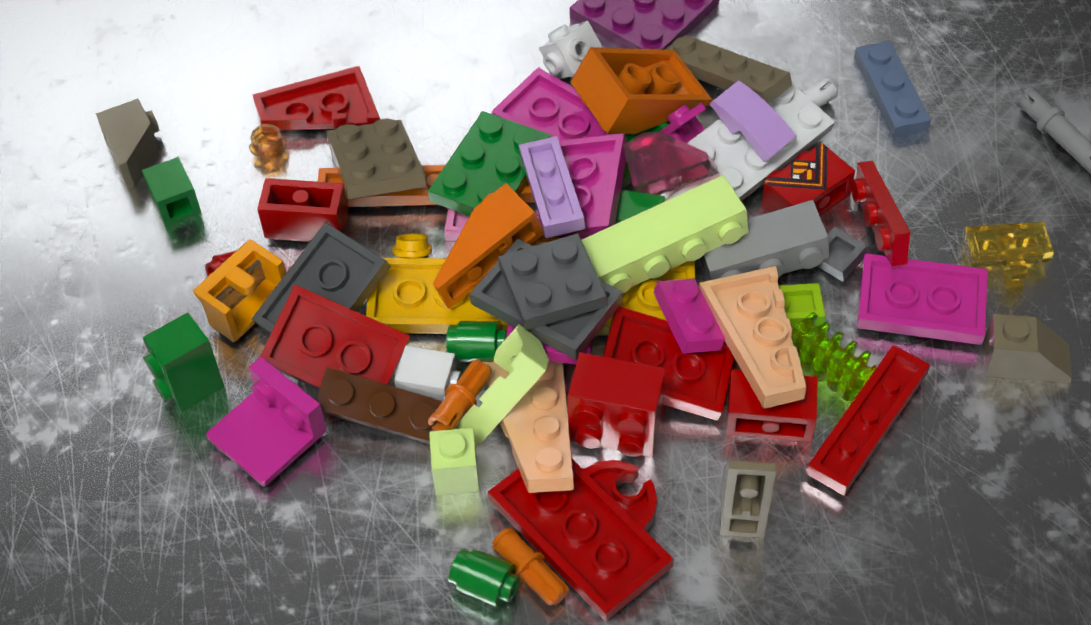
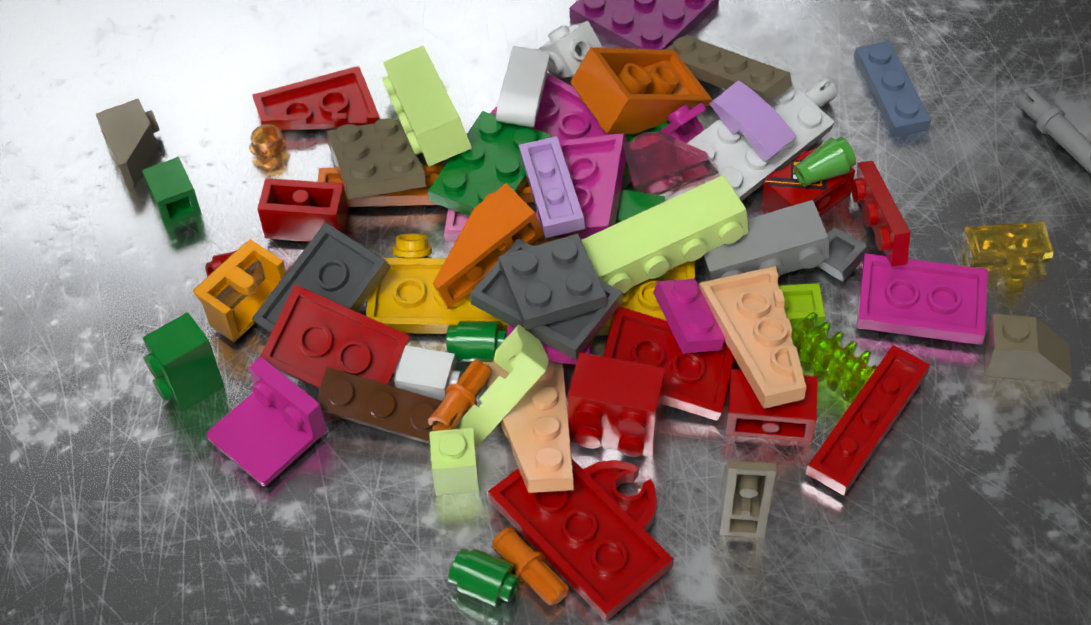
none -> yellowish green brick [381,45,472,166]
none -> white beam [496,45,551,128]
none -> bright green cone [793,137,856,187]

